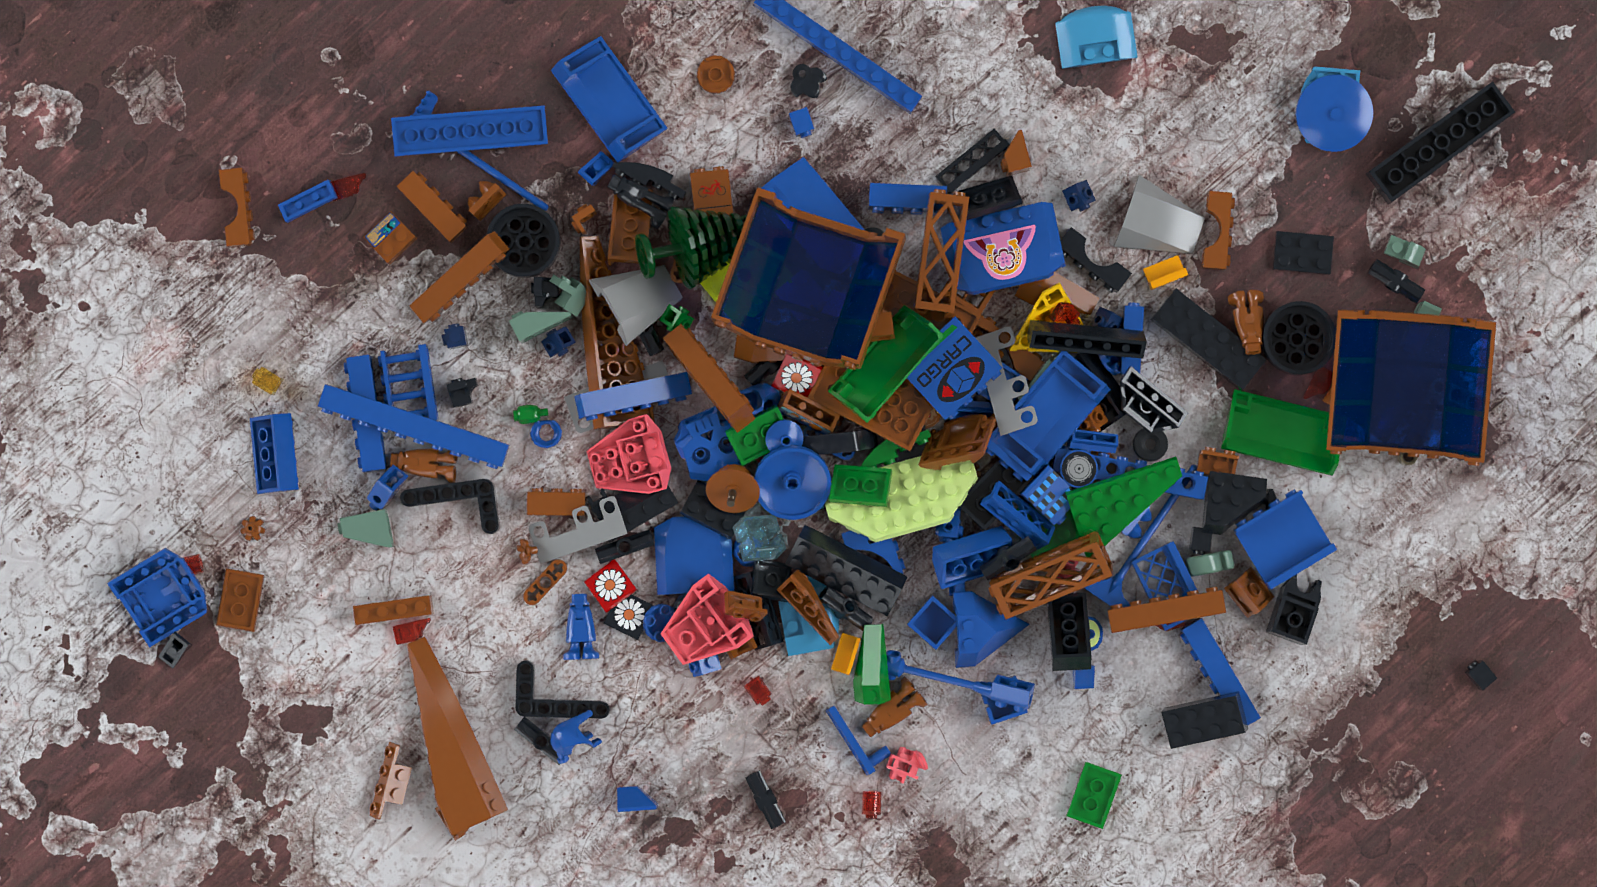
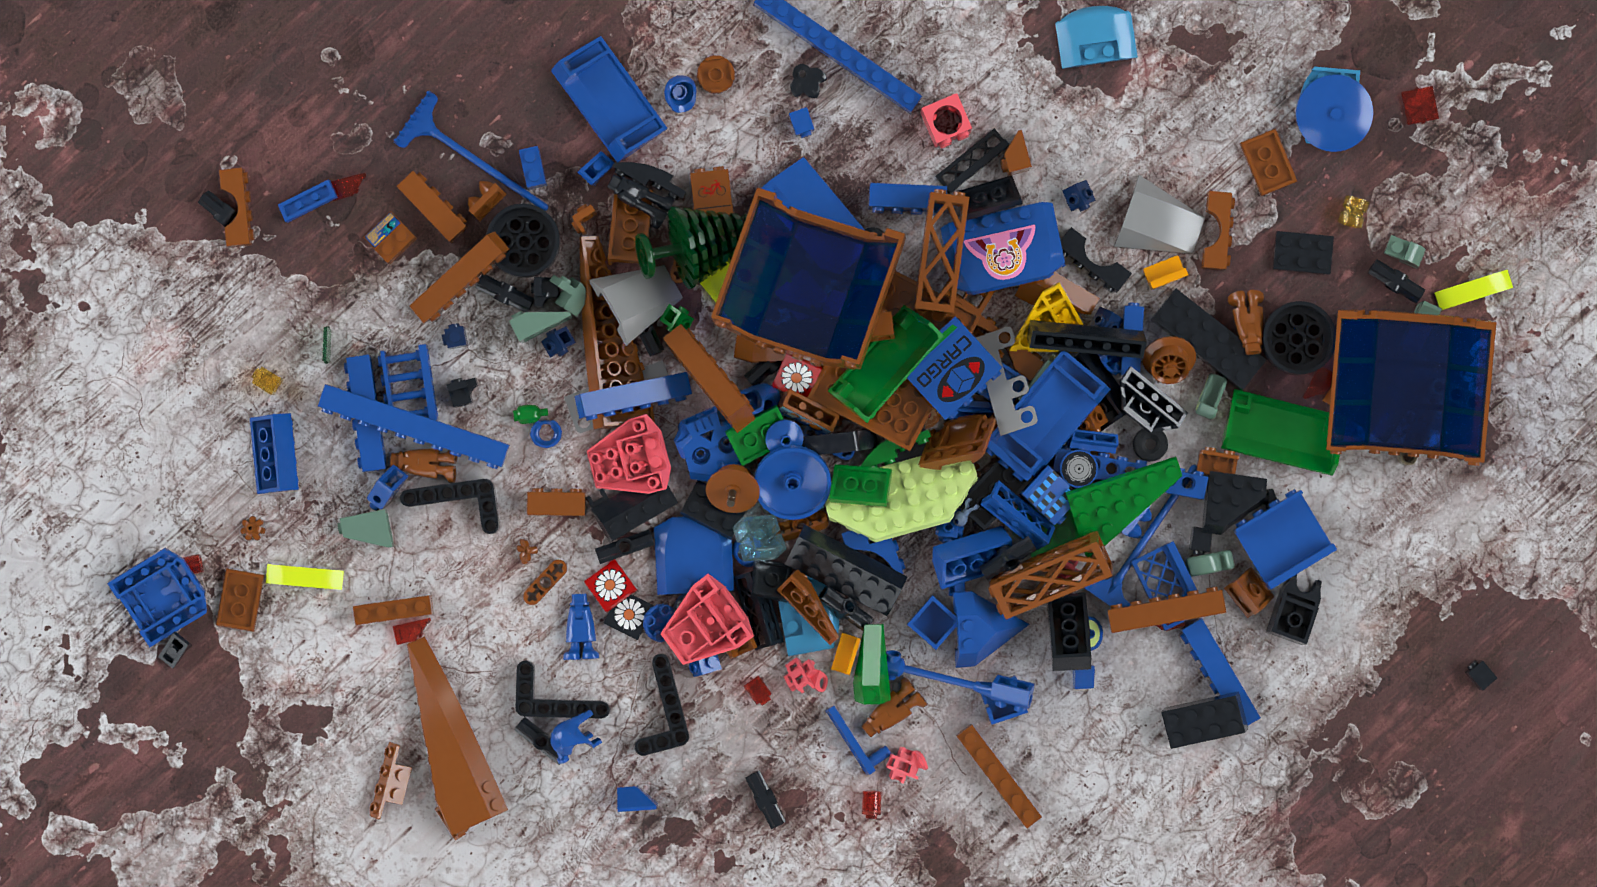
blue plate [391,106,548,156] -> none
light grey piece [529,496,628,564] -> none
dark orange bracket [724,591,768,622] -> none
clear red slope [1049,302,1081,325] -> none
green plate [1066,761,1122,829] -> none
black brick [1366,81,1515,204] -> none
none -> black piece [198,190,238,227]
none -> neon yellow slope [266,564,344,590]
none -> clear green piece [322,326,332,364]
none -> black piece [476,274,534,312]
none -> blue brick [519,146,547,190]
none -> black beam [635,653,690,756]
none -> blue hat [664,75,697,113]
none -> dark orange beam [774,511,829,542]
none -> coral piece [784,657,828,693]
none -> coral brick [920,93,972,149]
none -> sand blue arm [953,498,979,527]
none -> dark orange brick [956,724,1042,829]
none -> dark orange piece [1142,336,1196,384]
none -> sand green animal [1195,373,1227,420]
none -> dark orange tile [1240,128,1297,196]
none -> clear yellow wheel [1338,196,1369,229]
none -> clear red piece [1401,86,1439,125]
none -> neon yellow slope [1434,270,1513,310]

